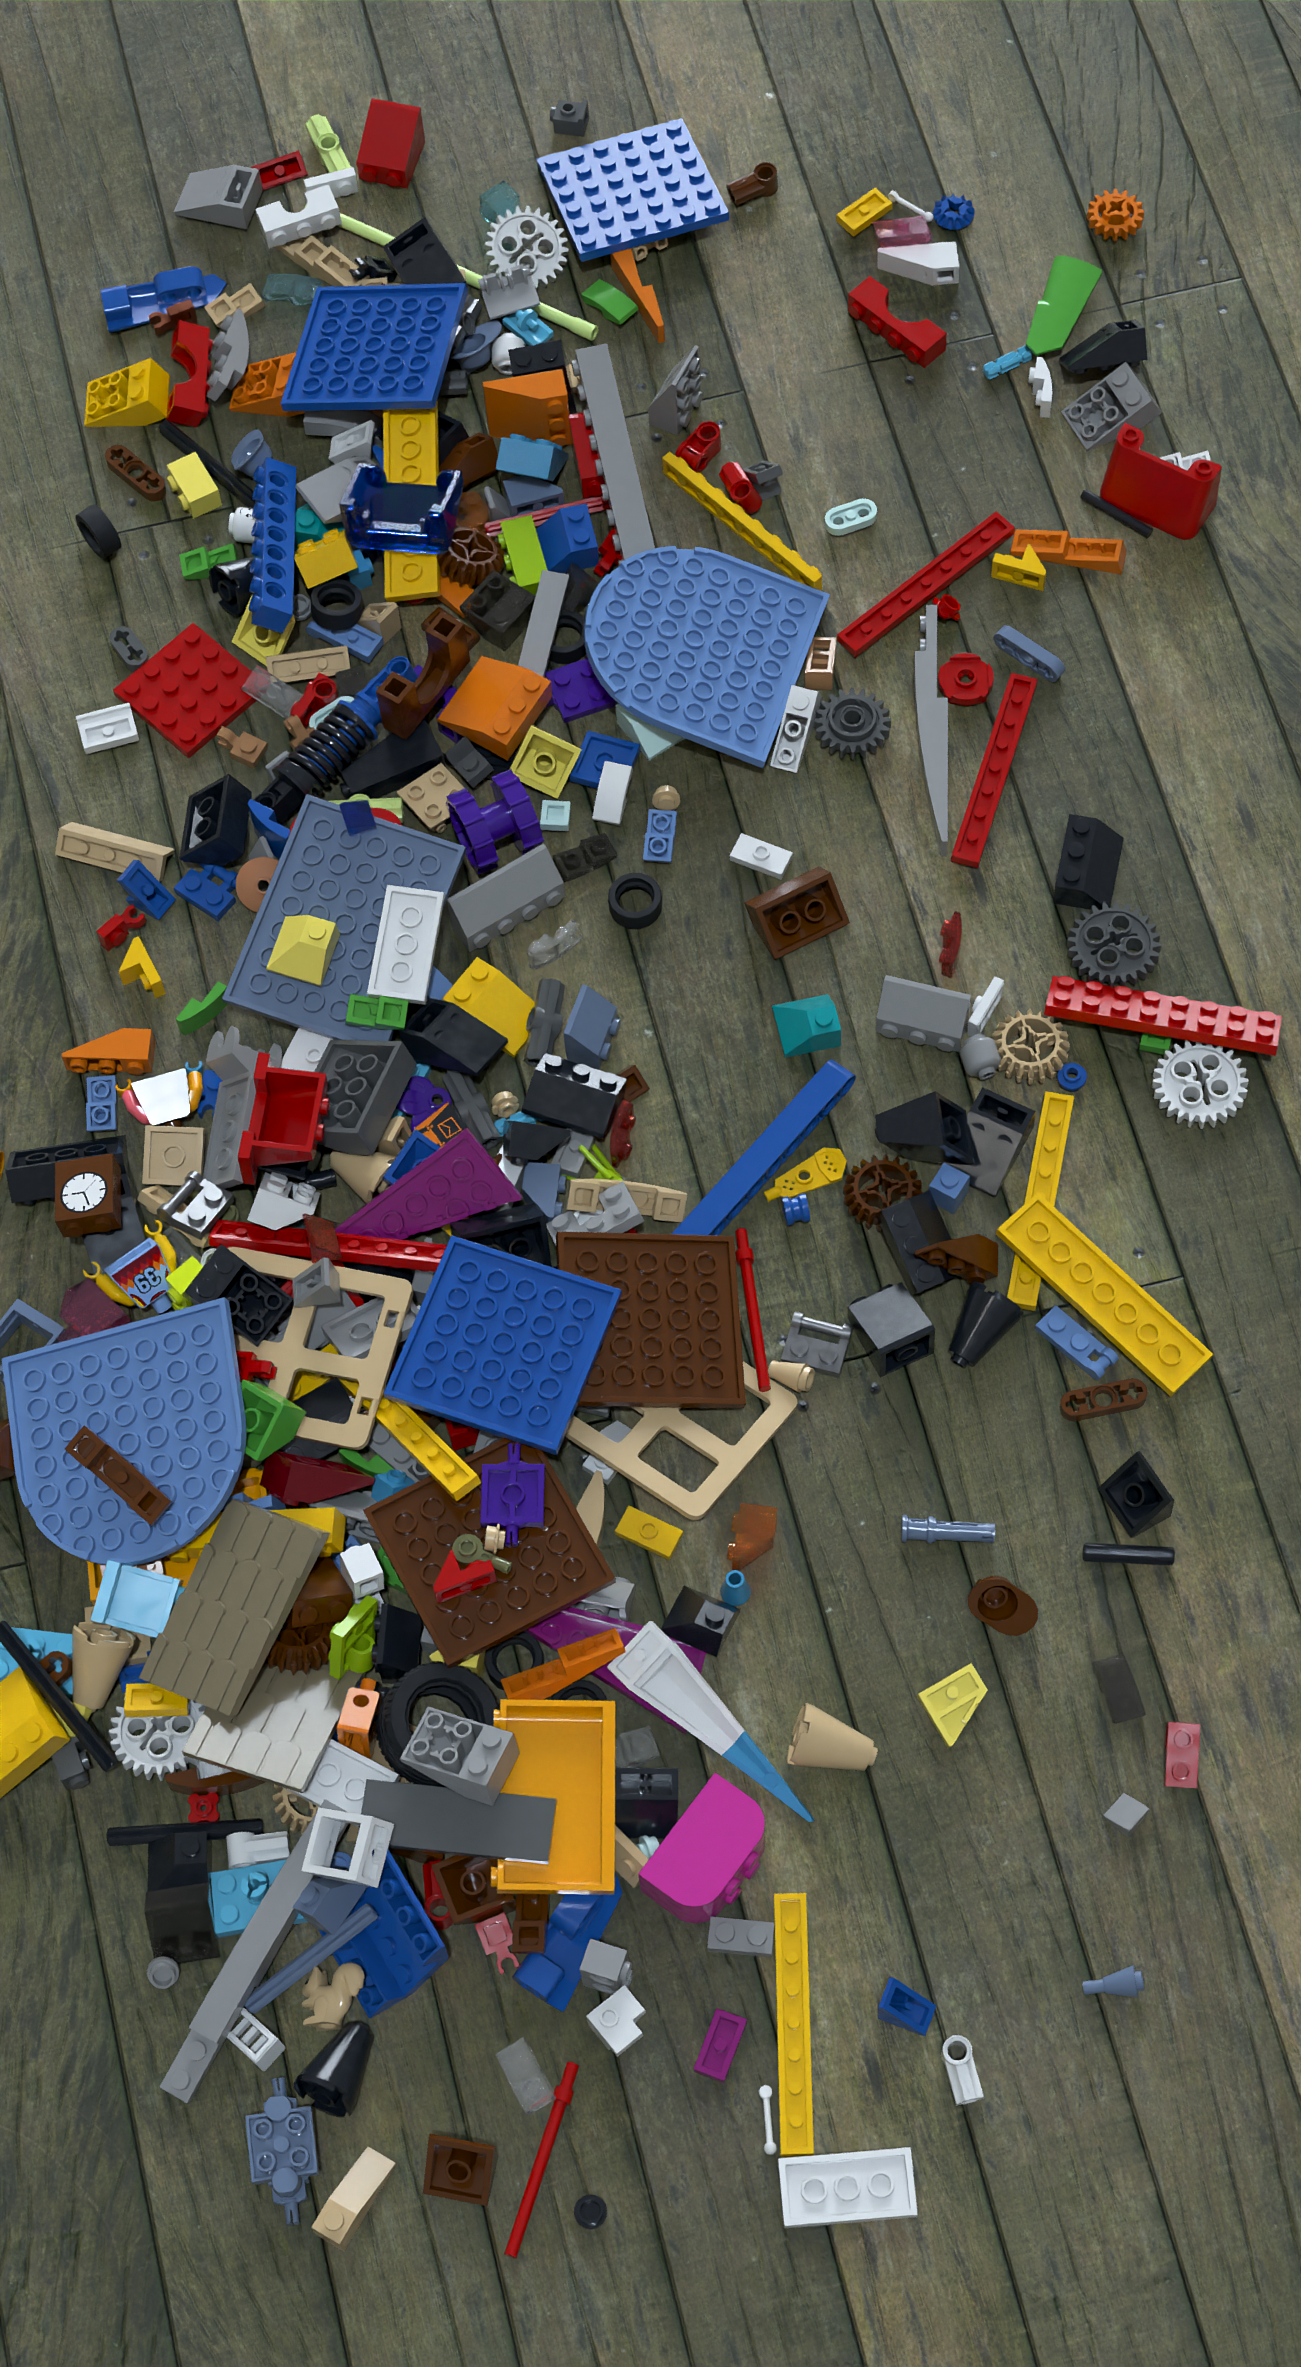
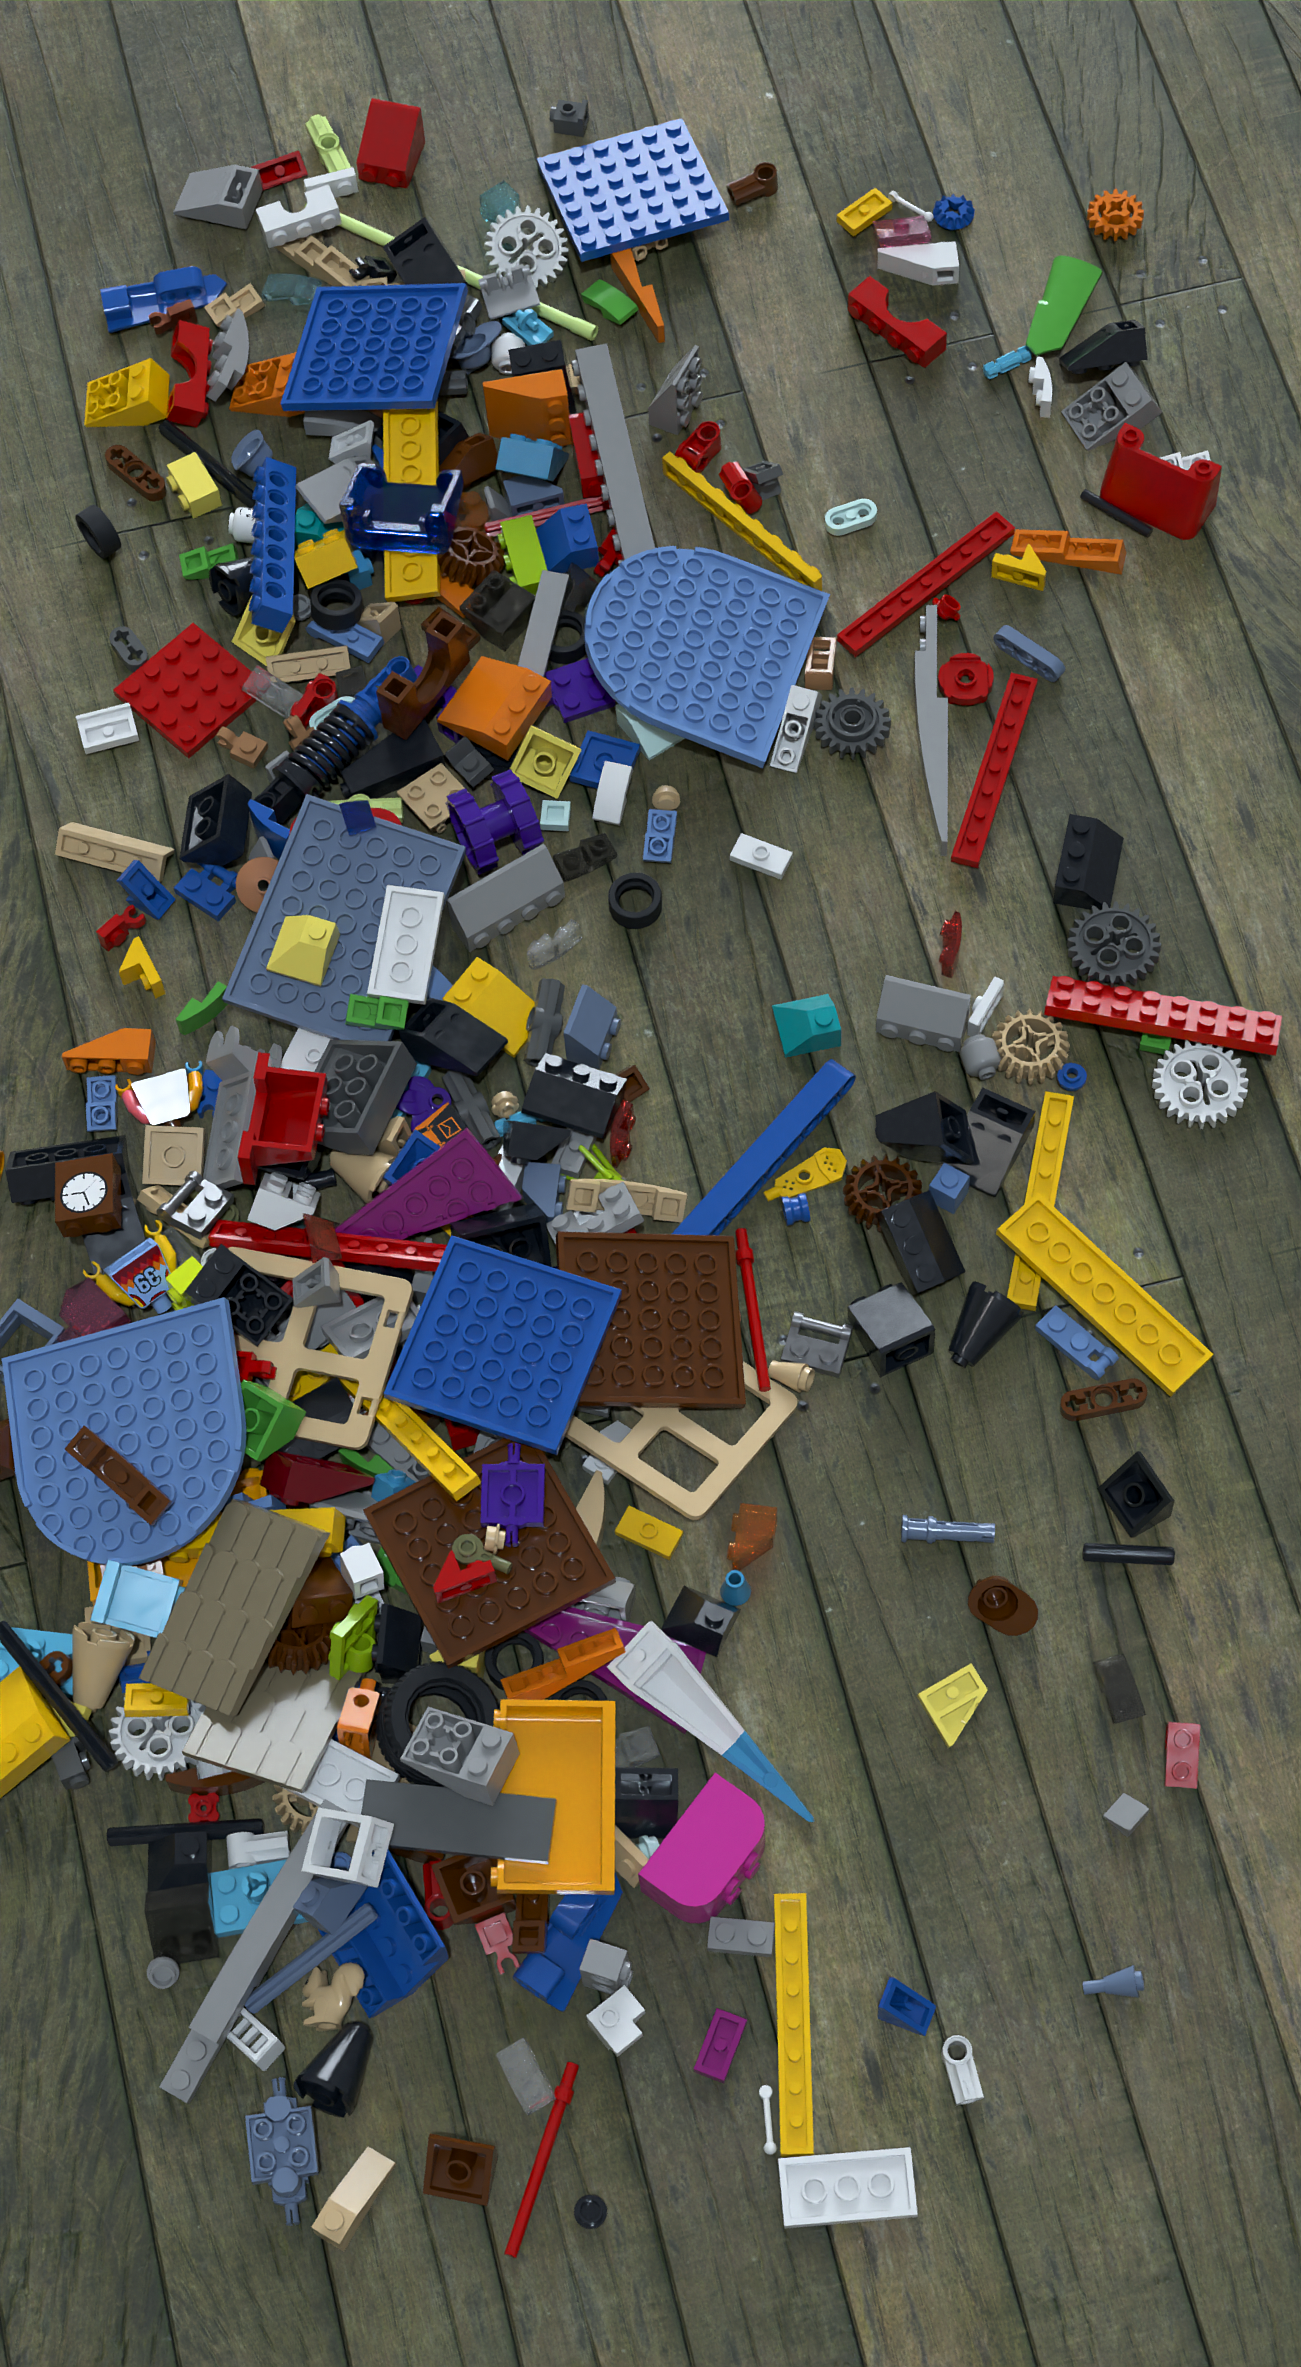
reddish brown slope [744,867,850,959] -> none
tan cone [786,1703,878,1771] -> none
reddish brown slope [915,1234,998,1284] -> none

